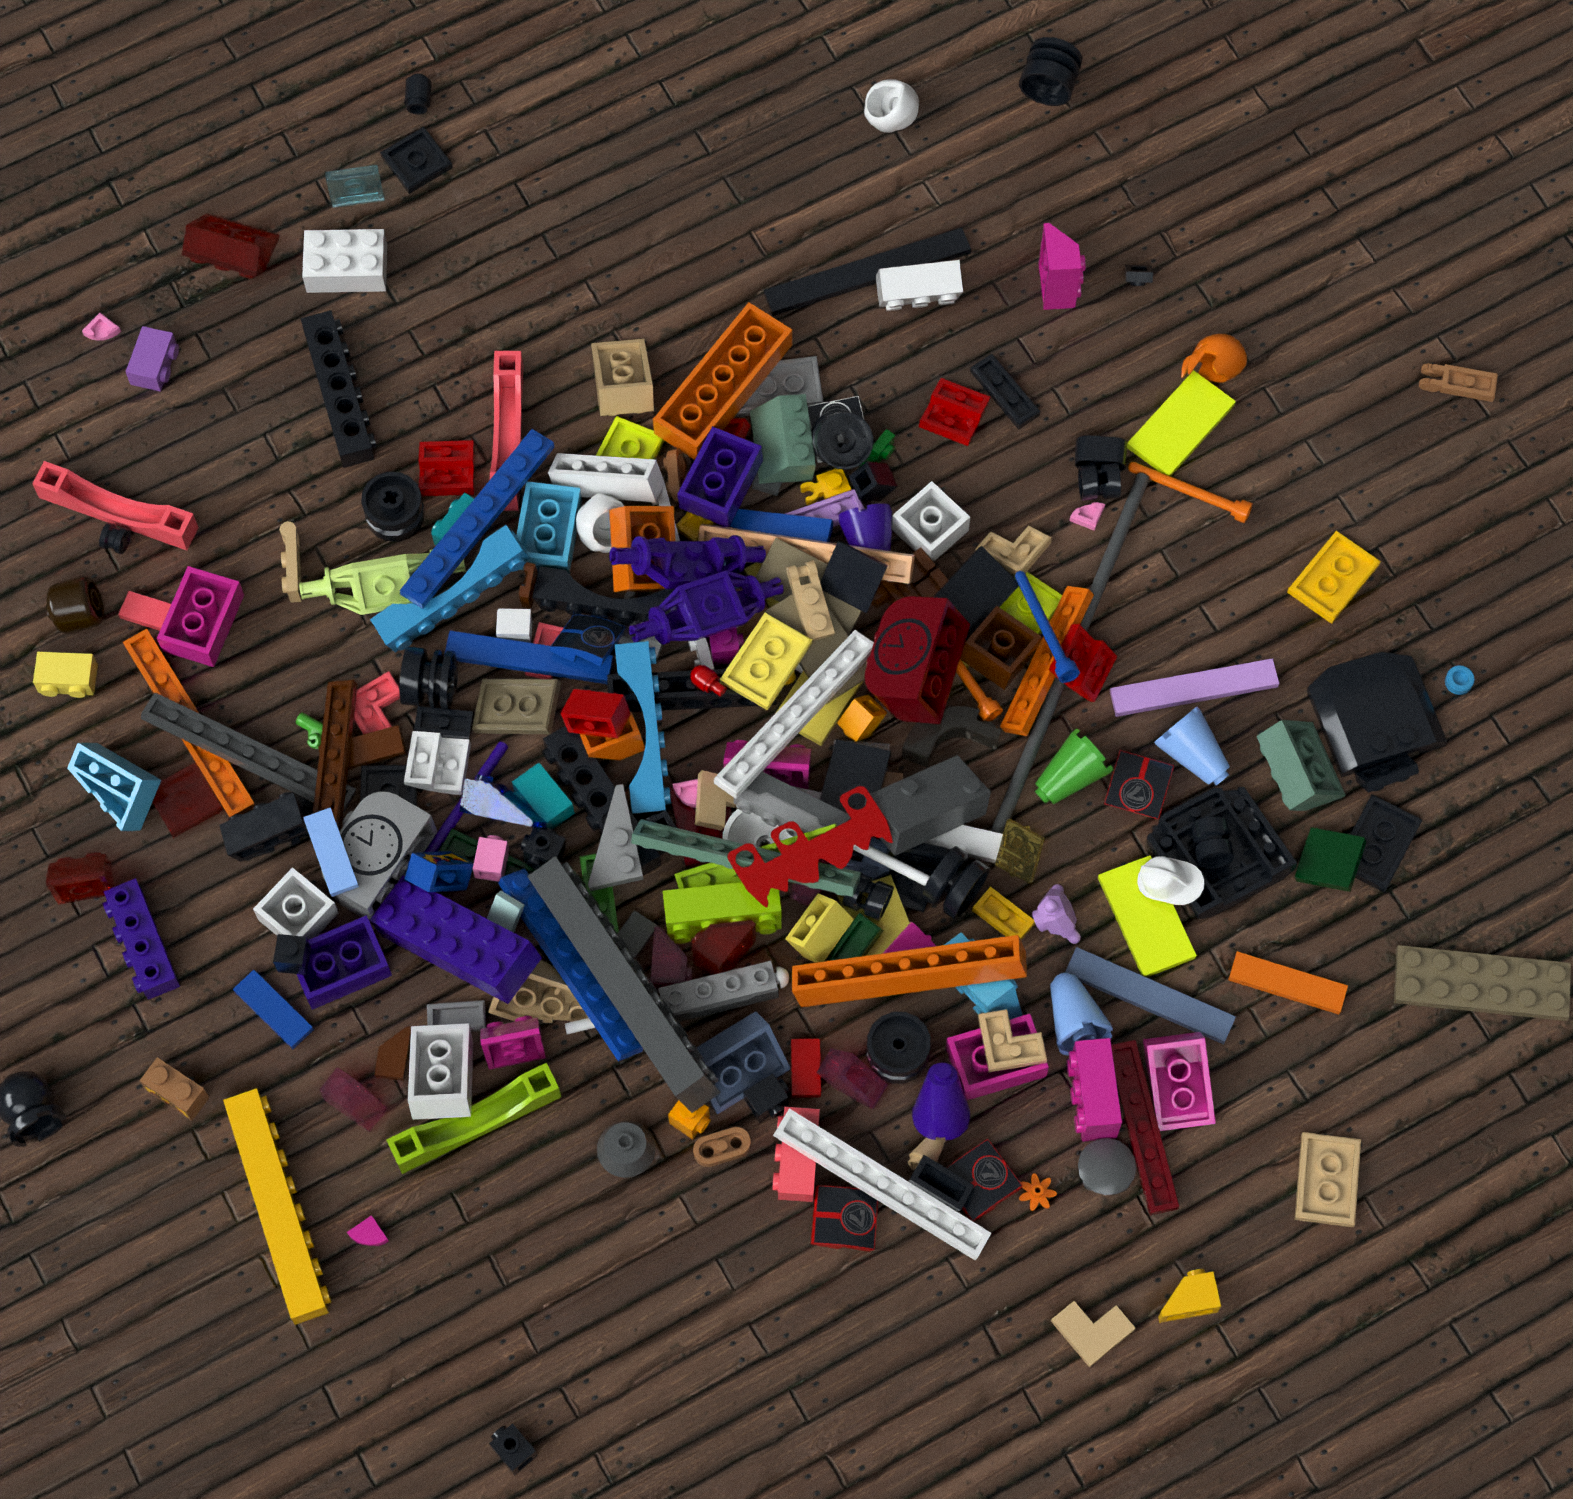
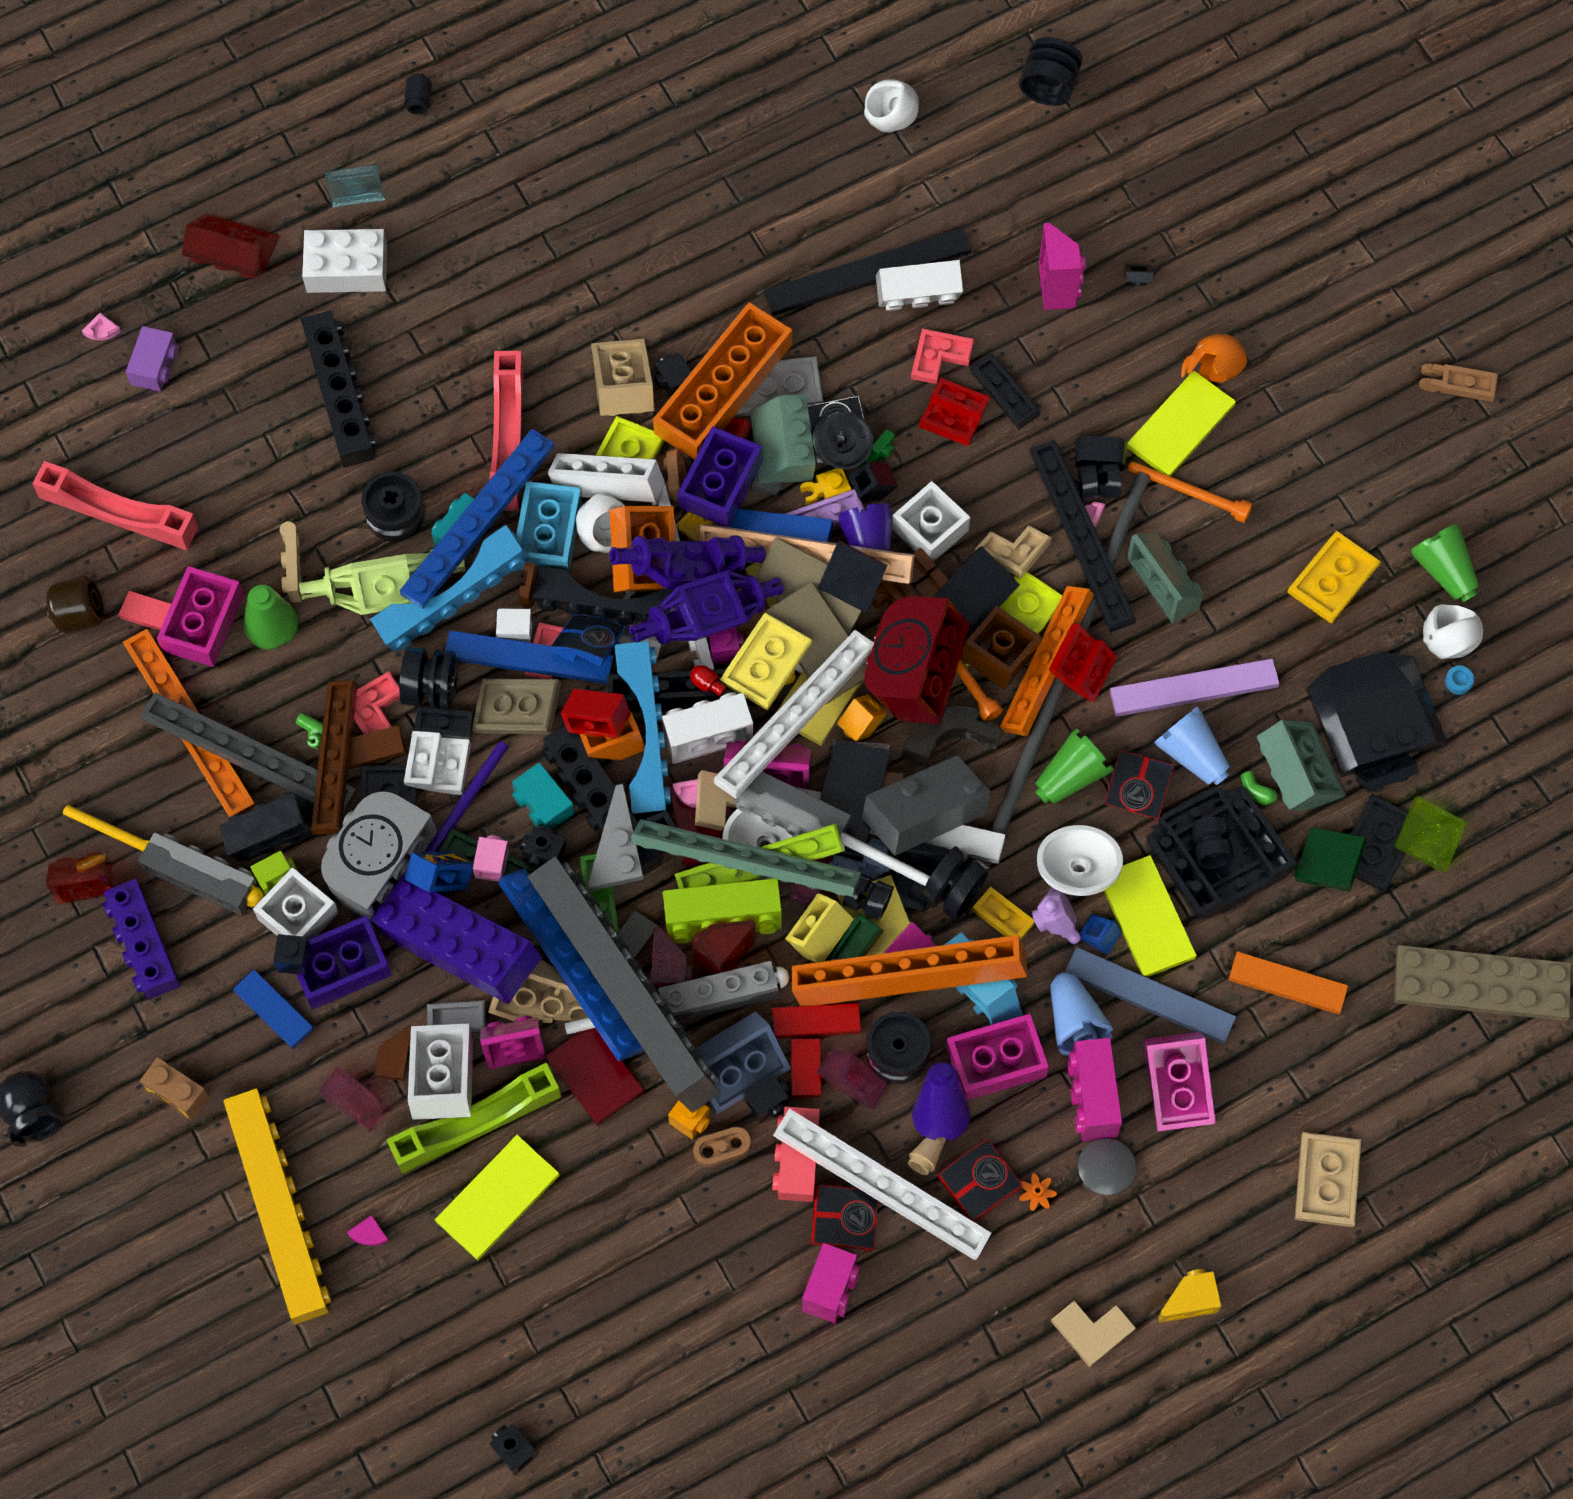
light yellow brick [33,652,98,698] -> none
medium azure wedge [68,743,161,831] -> none
black wheel [99,522,131,554] -> none
clear red tile [153,763,223,838] -> none
light blue tile [303,808,359,897] -> none
black tile [380,127,453,194] -> none
red slope [419,440,474,496] -> none
clear blue slope [459,774,547,828] -> none
light aqua tile [487,891,525,933] -> none
dark grey cone [597,1121,655,1178] -> none
red piece [727,786,893,908] -> none
tan plate [786,560,835,641] -> none
black slope [909,1155,974,1211] -> none
tan tile [978,1009,1047,1072] -> none
clear yellow piece [995,819,1045,884] -> none
blue piece [1015,571,1080,683] -> none
dark red plate [1111,1040,1179,1216] -> none
white piece [1137,856,1204,905] -> none
none -> piece [63,805,264,916]
none -> bright green cone [243,585,299,650]
none -> lime brick [250,851,298,896]
none -> neon yellow tile [435,1135,560,1261]
none -> dark red tile [546,1028,644,1126]
none -> black brick [654,352,691,397]
none -> white brick [662,692,753,764]
none -> red tile [772,1003,861,1038]
none -> dark pink brick [802,1243,860,1324]
none -> coral tile [911,328,974,384]
none -> black tile [1030,440,1136,633]
none -> white dish [1037,825,1123,896]
none -> blue slope [1080,914,1121,954]
none -> sand green slope [1127,532,1203,623]
none -> bright green arm [1240,771,1277,805]
none -> clear neon green tile [1394,796,1467,873]
none -> bright green cone [1411,523,1480,603]
none -> white piece [1423,604,1483,659]

